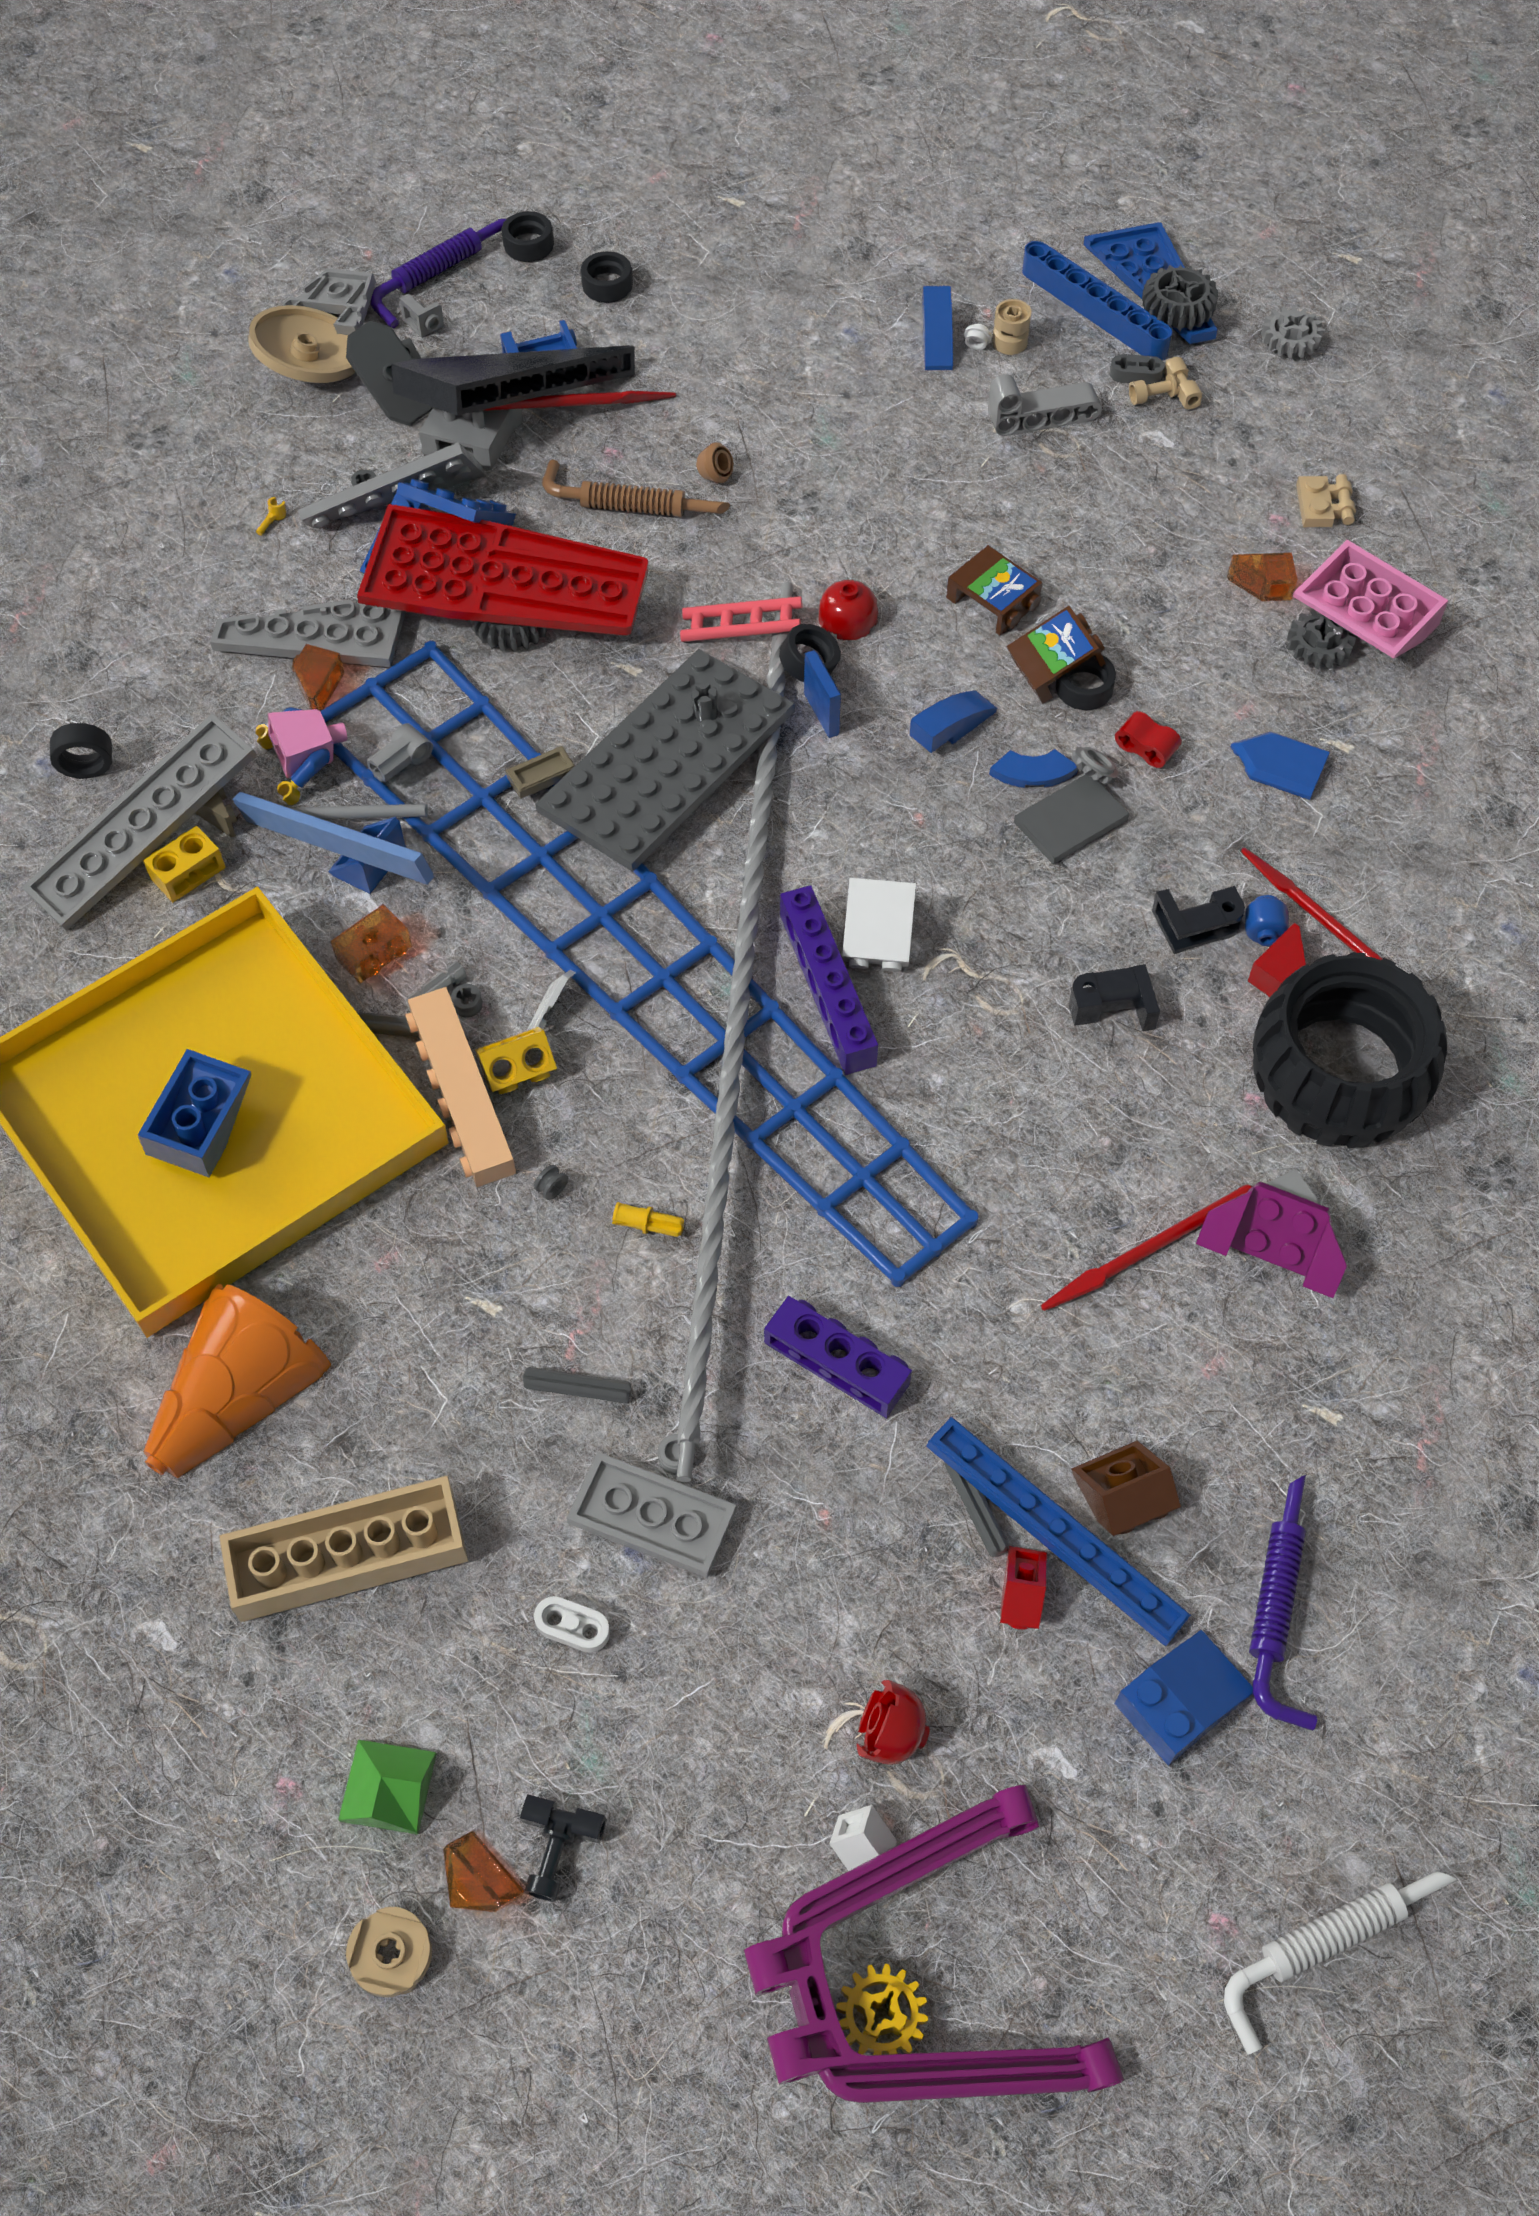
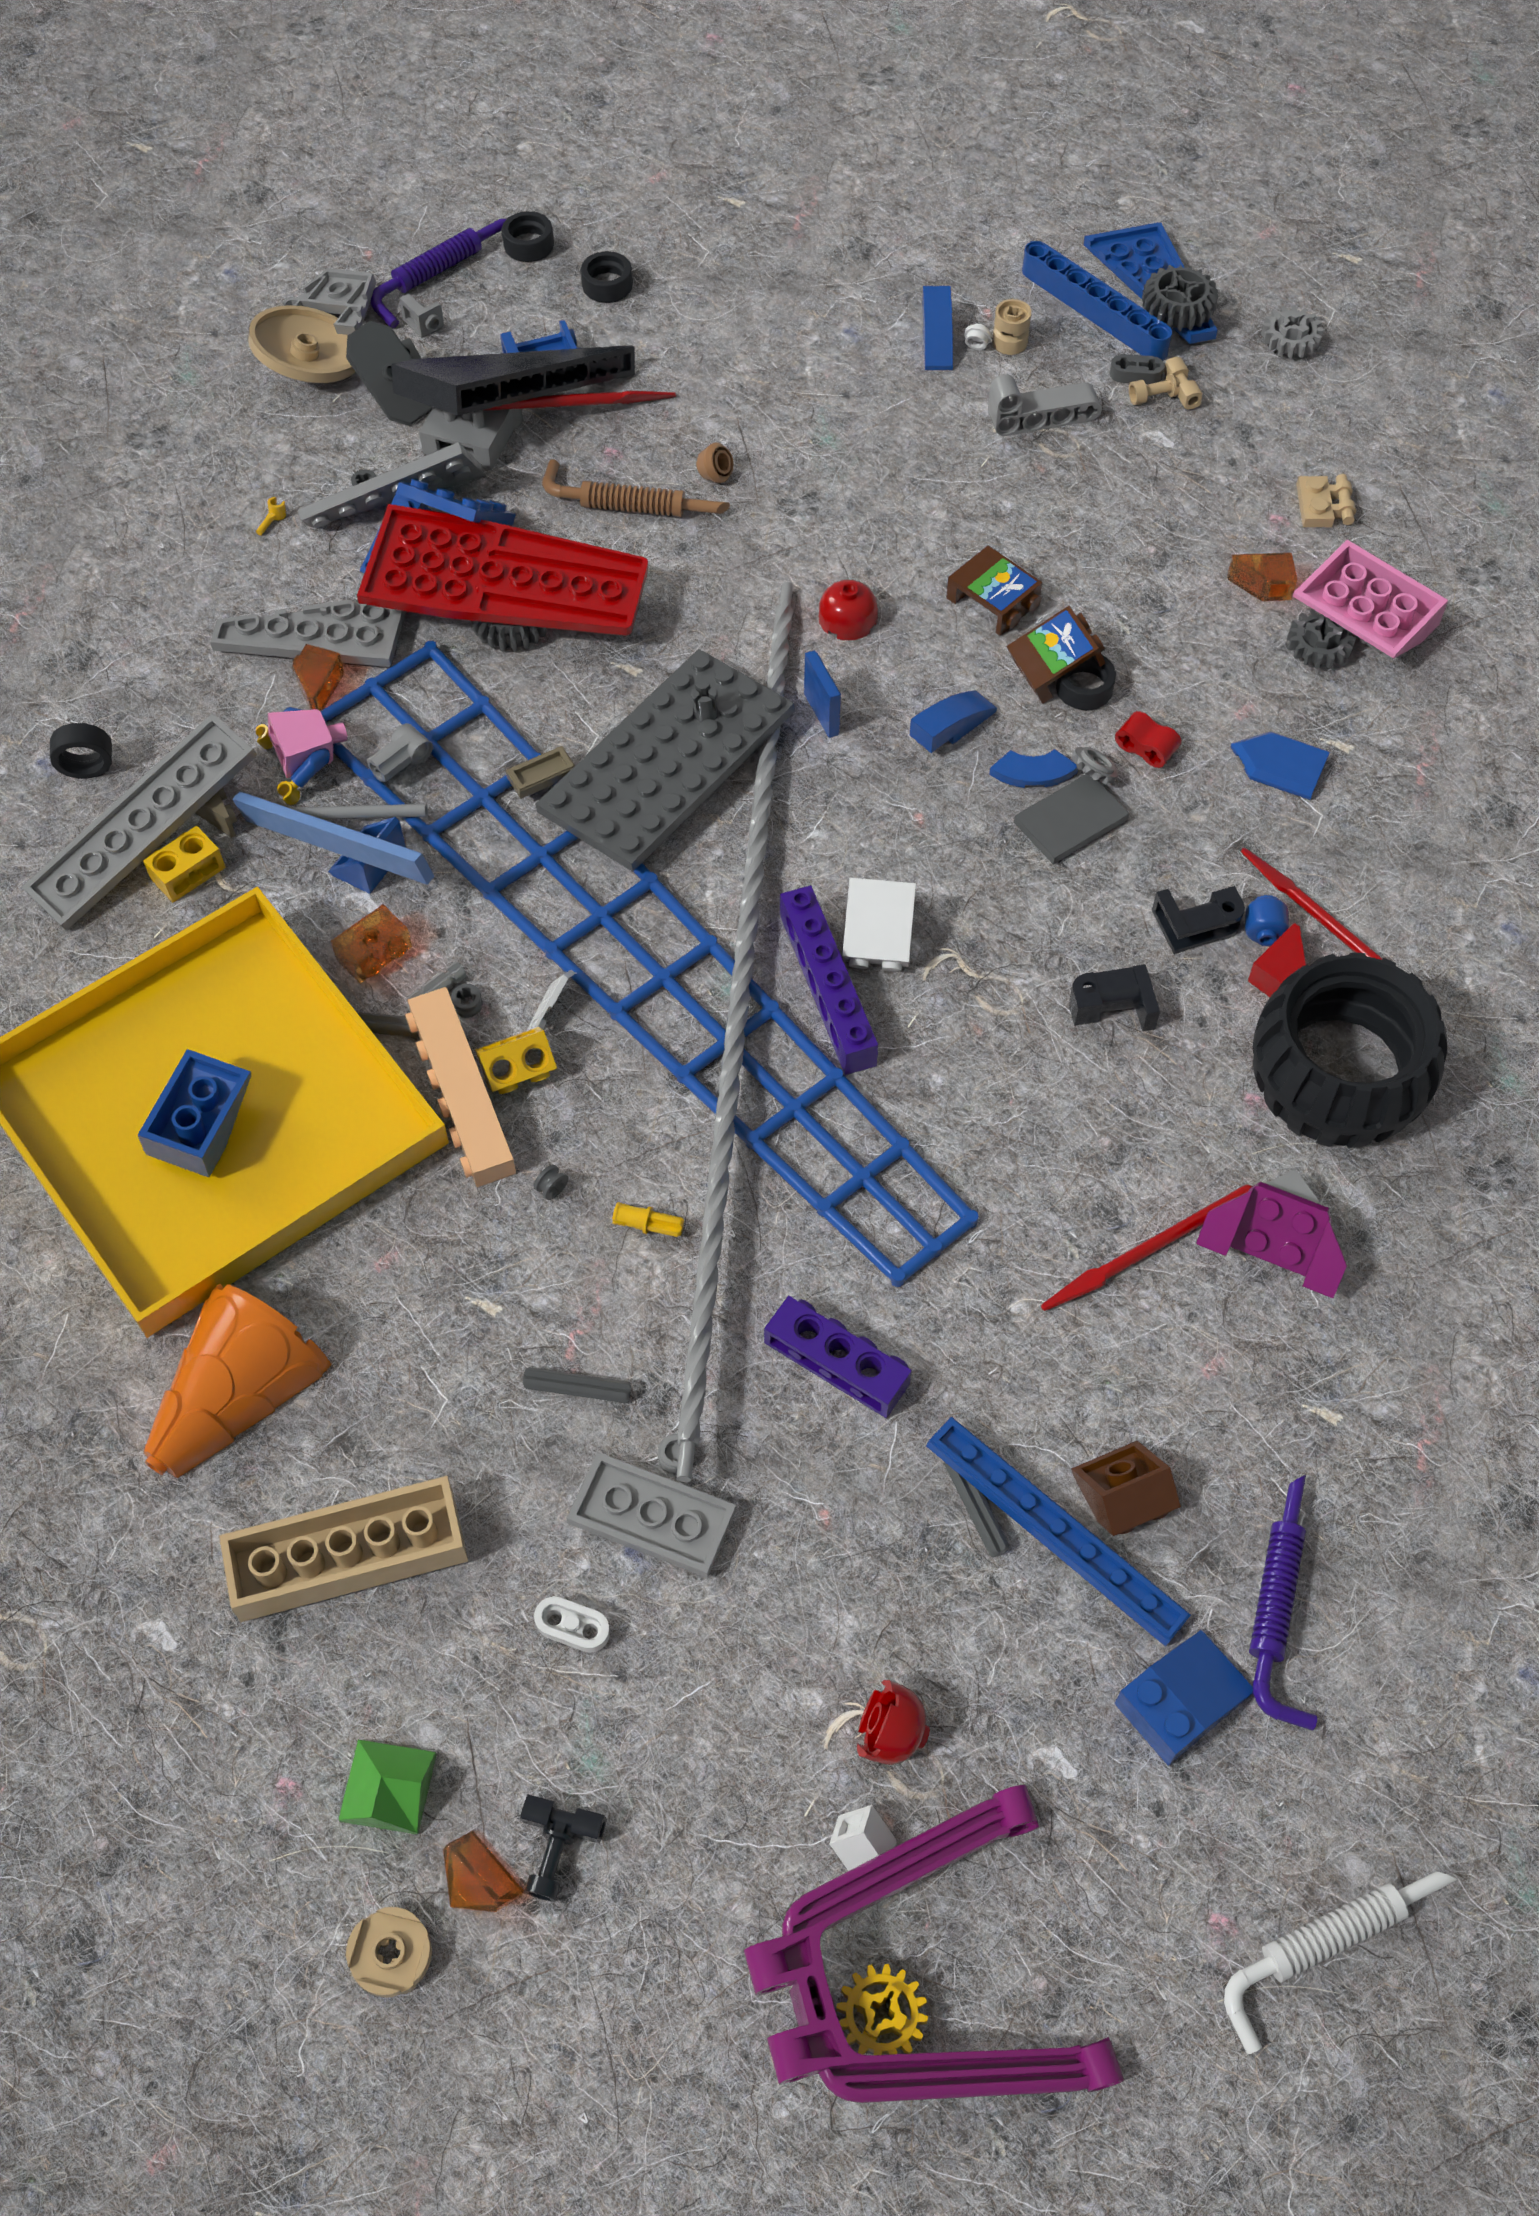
coral bar [680,596,803,642] -> none
black tyre [779,624,841,682] -> none
red slope [1000,1546,1047,1630] -> none

